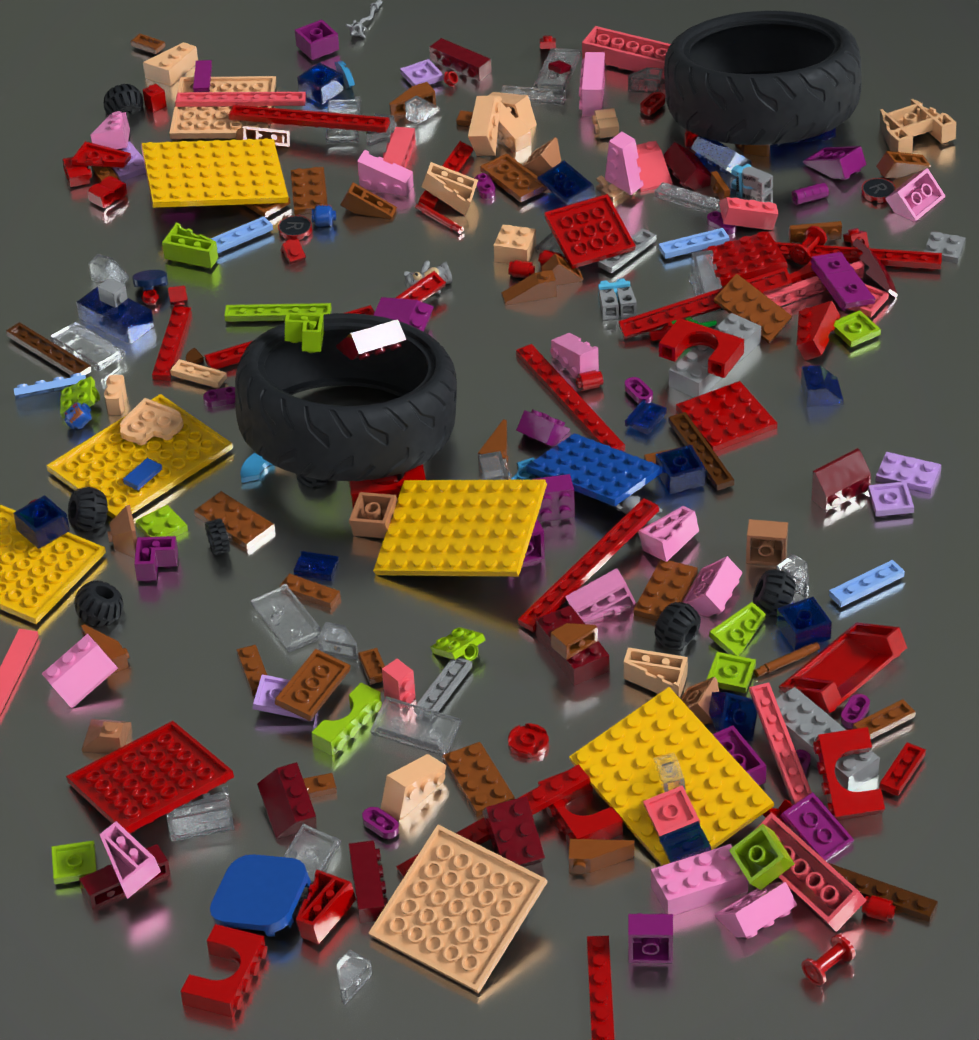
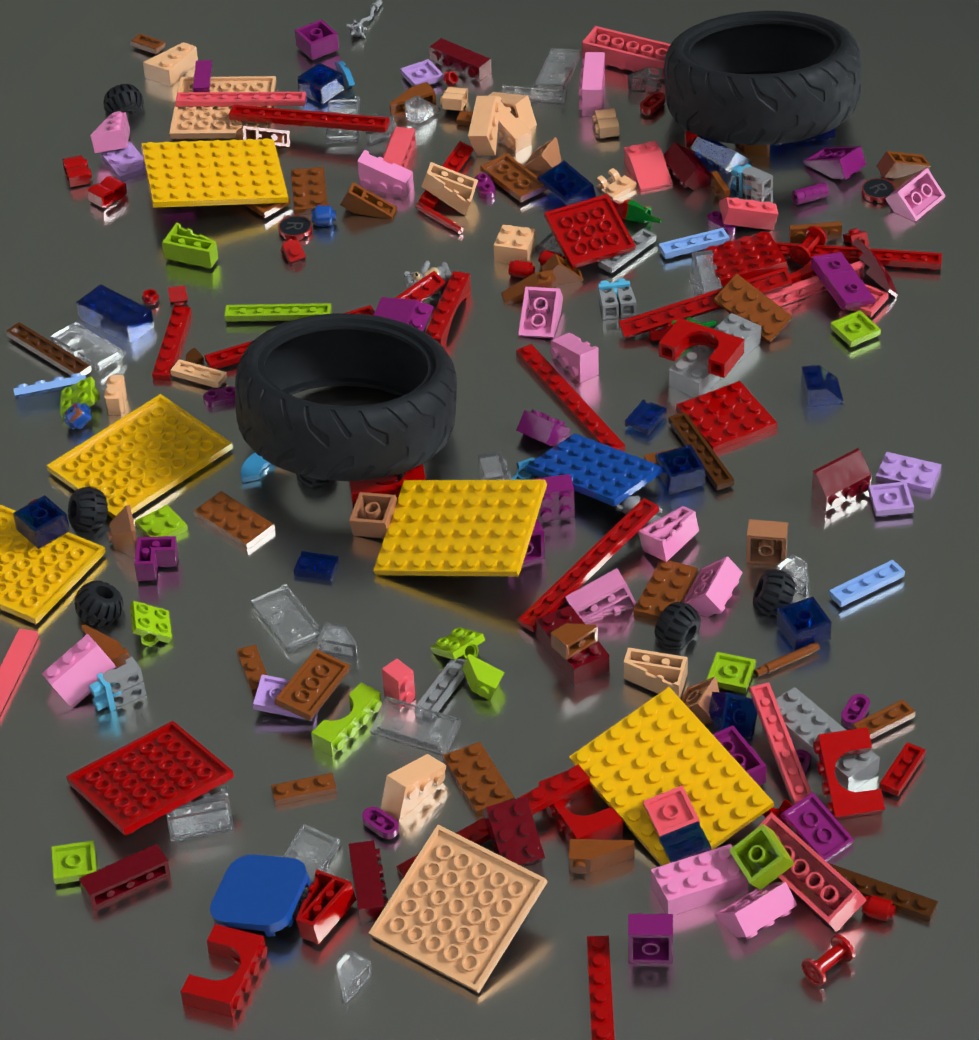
red wing [71,141,131,168] -> none
nougat slope [82,719,131,754] -> none
clear slope [88,254,130,284] -> none
dark orange plate [91,166,119,183] -> none
light grey brick [98,277,128,308] -> none
bright pink wedge [99,821,161,899] -> none
light nougat plate [120,398,184,445] -> none
blue tile [123,458,162,491] -> none
dark blue tile [132,270,168,291] -> none
red brick [143,84,167,113] -> none
black tyre [205,518,230,556] -> none
light blue plate [211,216,273,253] -> none
dark red slope [257,762,317,839] -> none
dark orange plate [280,573,341,609] -> none
lime brick [285,312,324,353] -> none
slope [336,319,406,360] -> none
dark orange plate [358,648,385,685] -> none
dark orange slope [478,419,508,473] -> none
red tile [508,723,549,759] -> none
red plate [540,35,556,49] -> none
dark red tile [548,60,571,74] -> none
red brick [575,370,604,391] -> none
bright pink wedge [605,131,644,195] -> none
magenta plate [625,377,653,405] -> none
clear slope [653,752,686,792] -> none
clear plate [655,182,720,213] -> none
lime wing [709,602,766,656] -> none
red slope [779,622,907,714] -> none
red wedge [797,300,840,361] -> none
light nougat wedge [880,99,956,154] -> none
light grey plate [924,232,966,264] -> none
none -> light grey hips [89,657,147,712]
none -> lime plate [130,601,172,646]
none -> red arch [425,271,471,349]
none -> light nougat brick [440,87,468,111]
none -> lime slope [462,654,505,700]
none -> bright pink slope [518,287,563,339]
none -> green animal [612,200,662,223]

